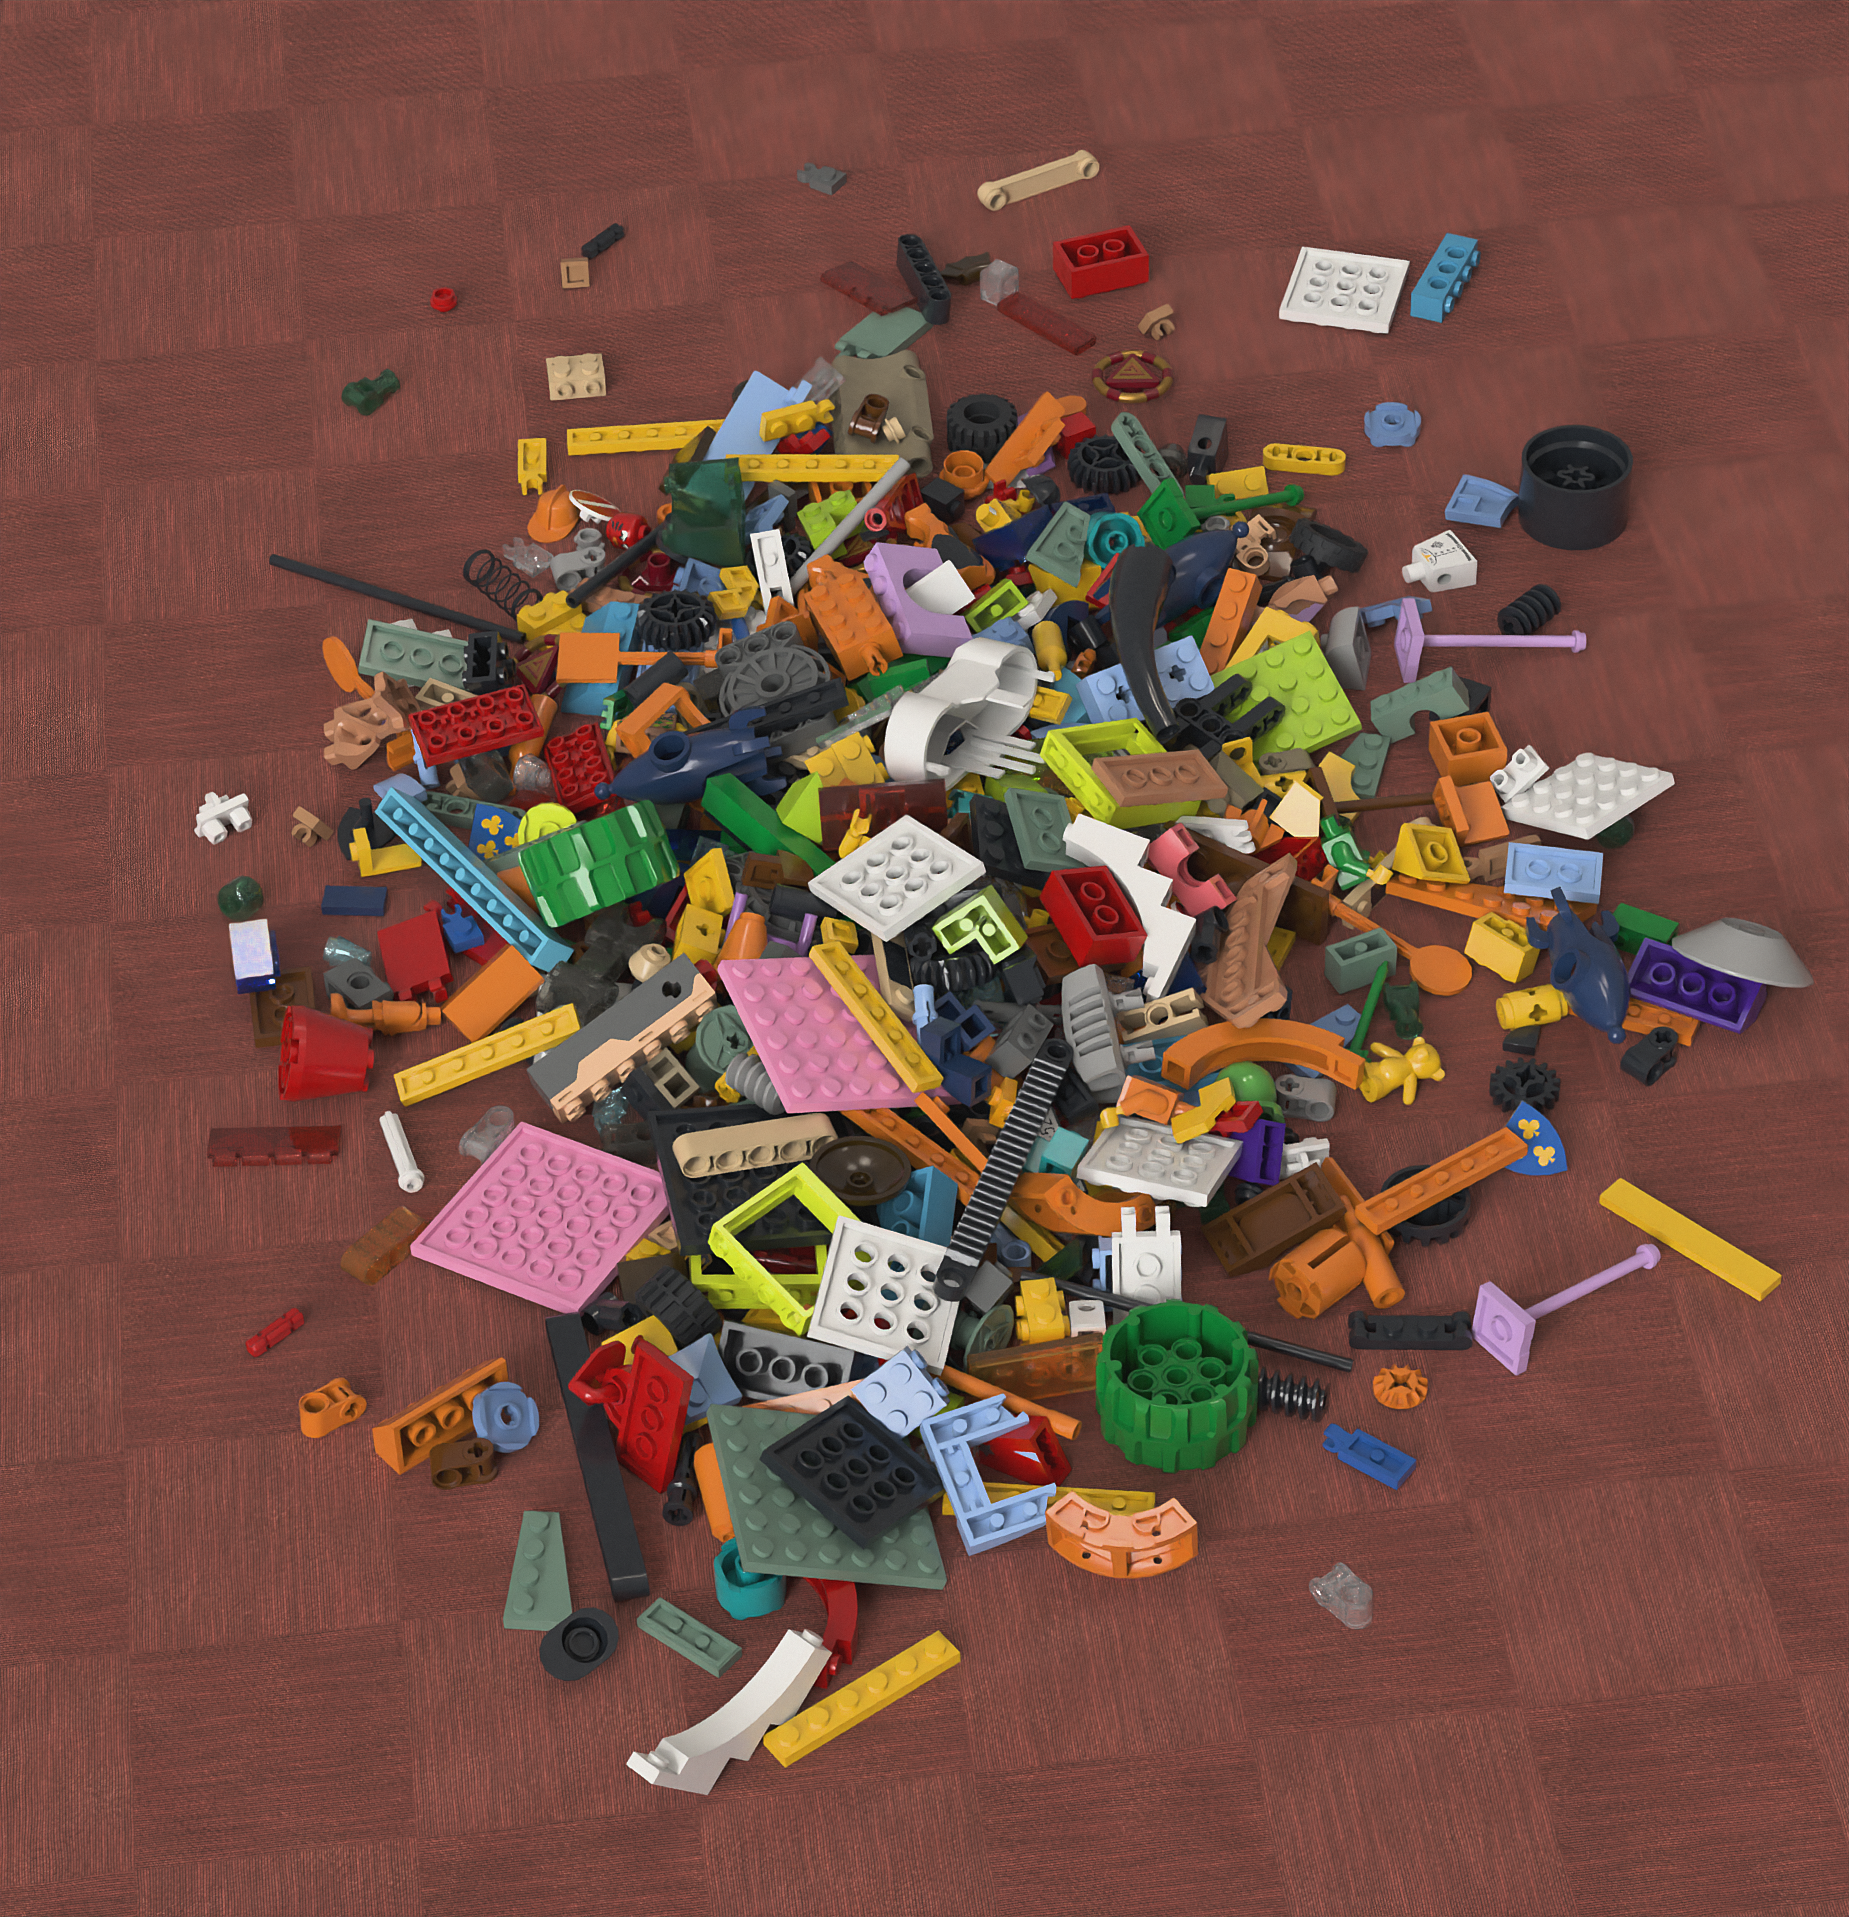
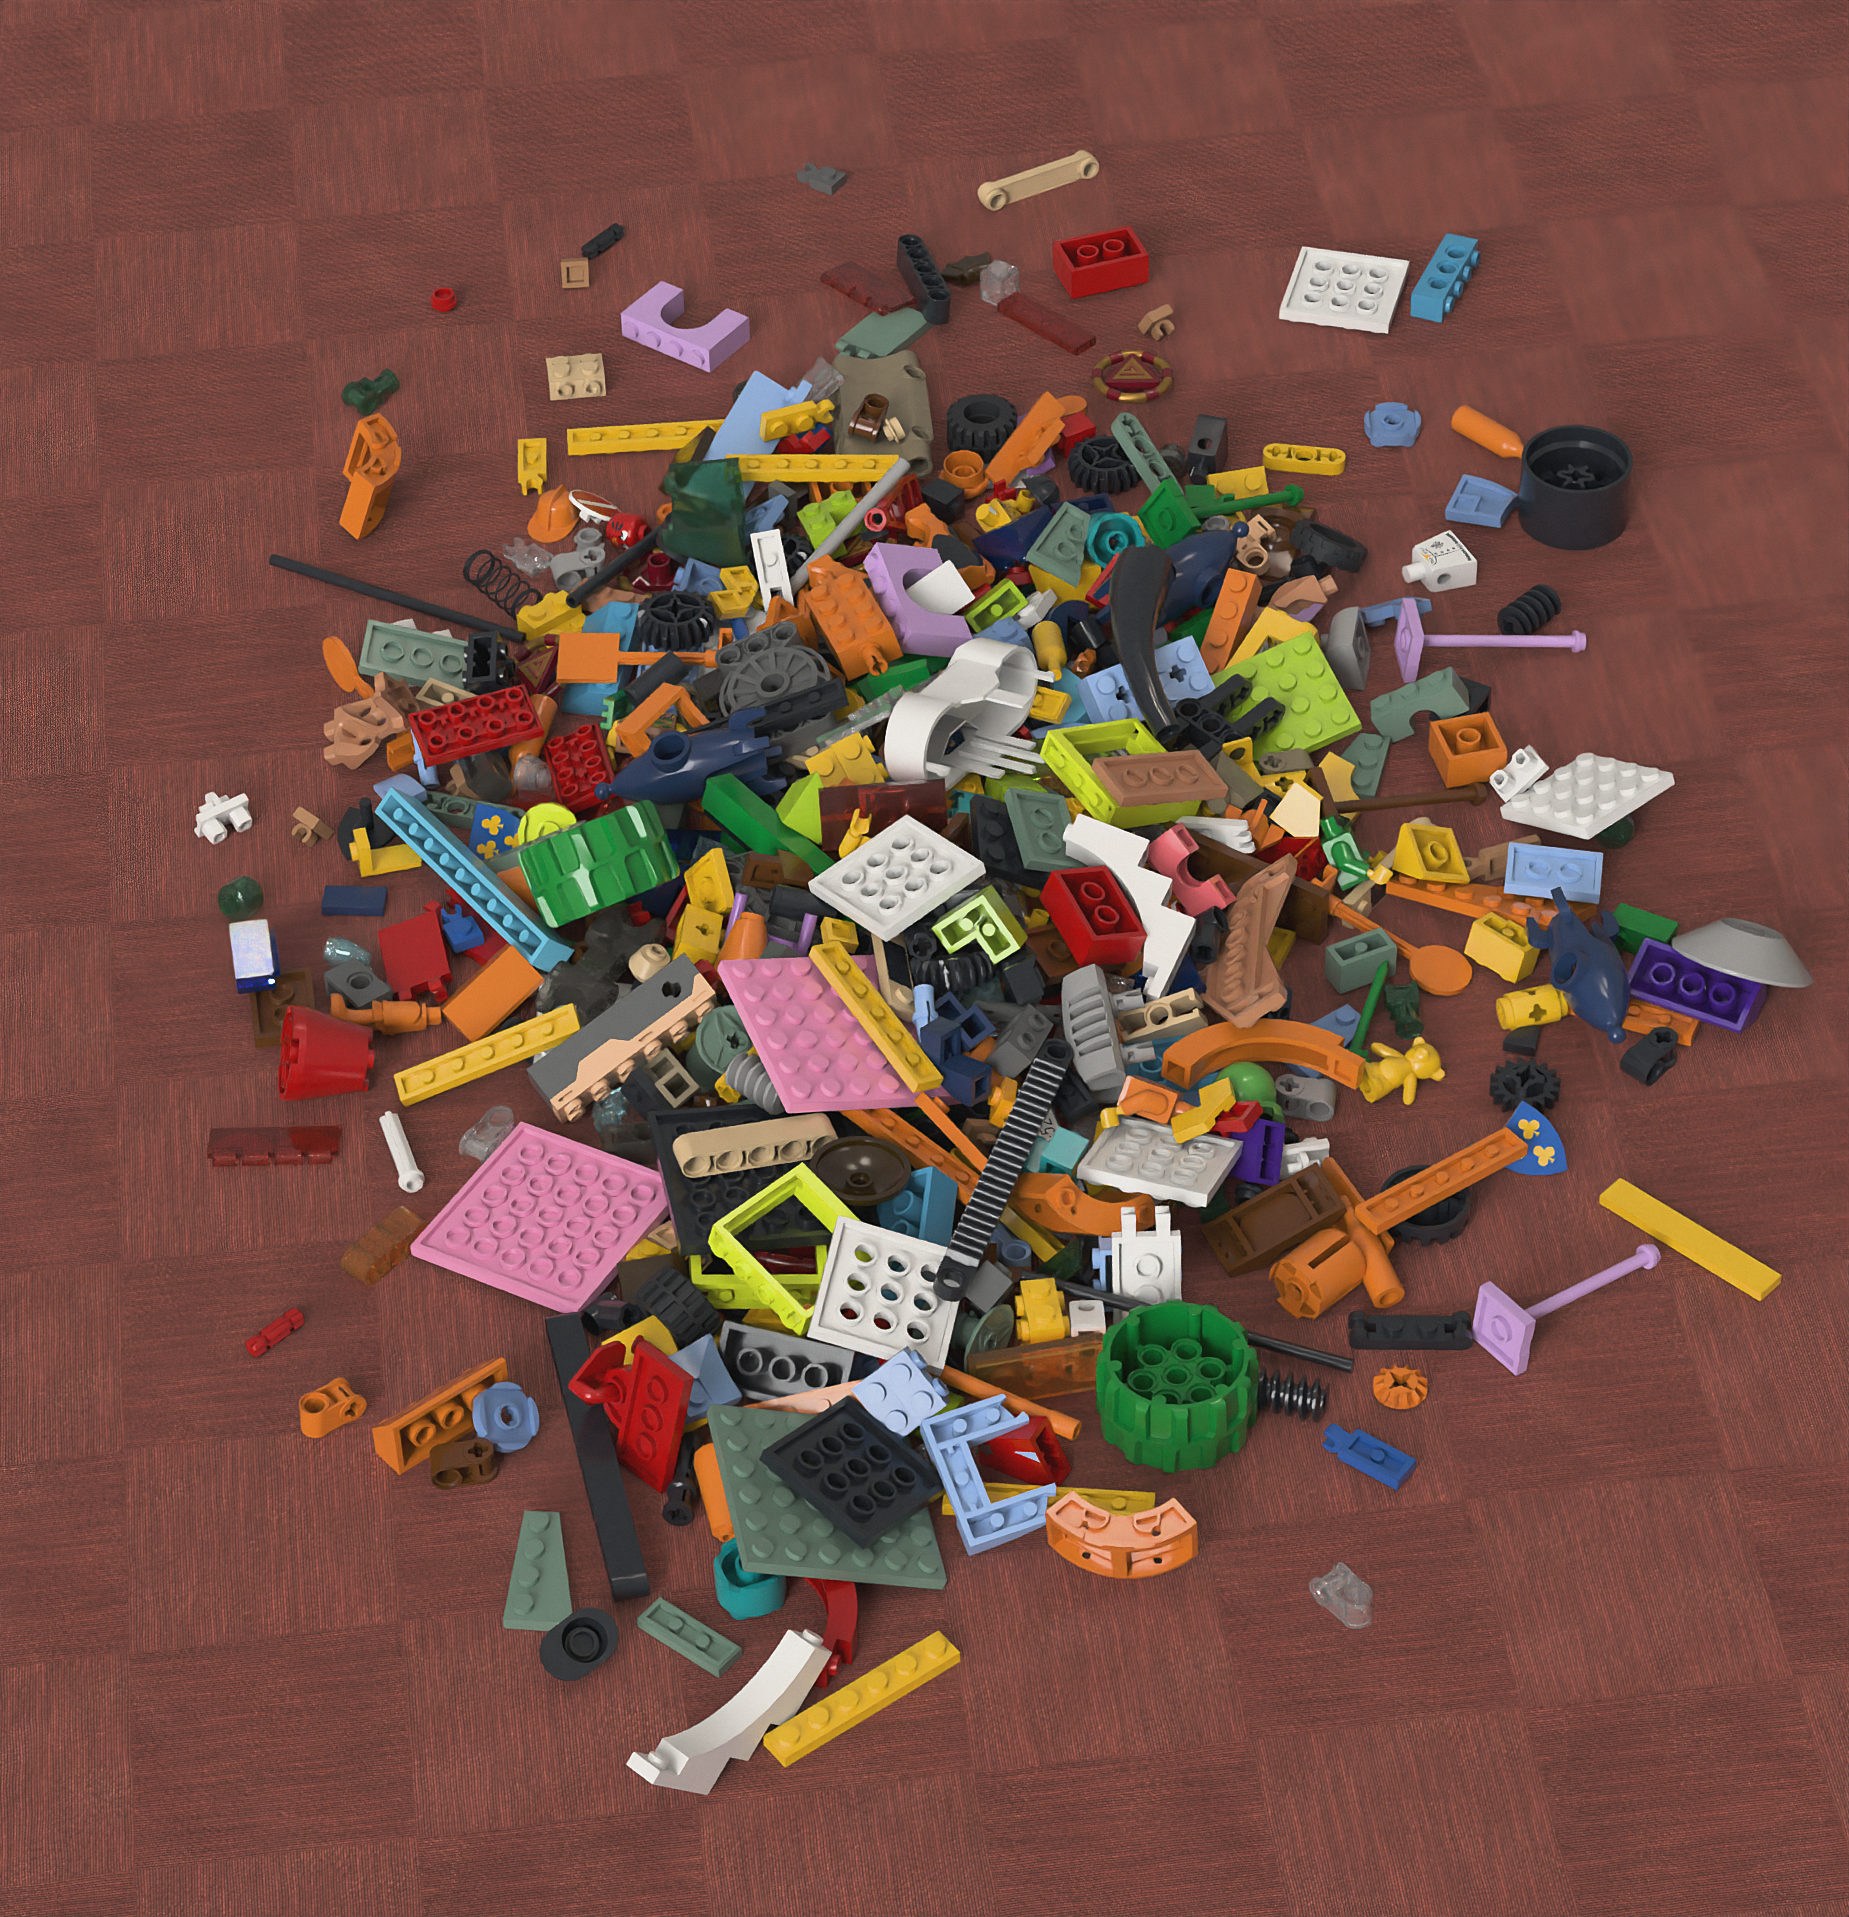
orange bracket [1432,776,1509,847] -> none
none -> orange window [339,413,401,540]
none -> lavender arch [621,281,750,373]
none -> orange piece [1451,405,1524,459]

